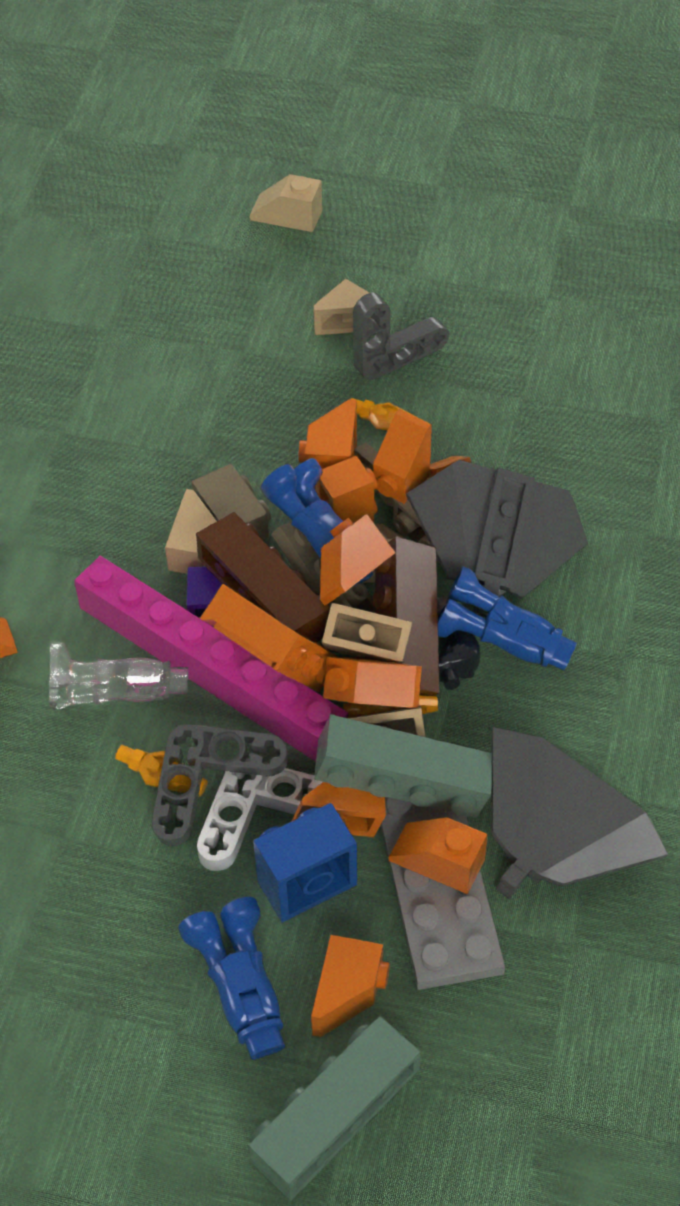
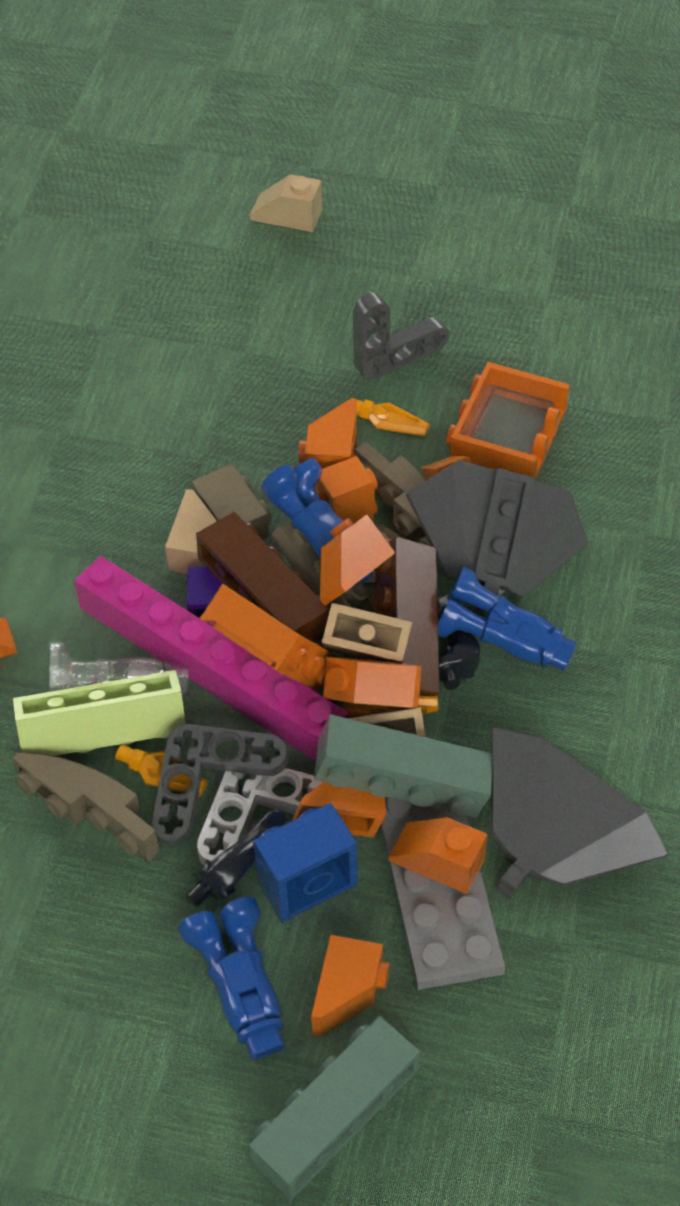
tan slope [313,279,373,335] -> none
orange slope [373,409,432,504] -> none
none -> dark tan slope [12,752,160,862]
none -> yellowish green brick [13,670,186,756]
none -> black animal [186,808,288,907]
none -> orange window [446,362,570,481]

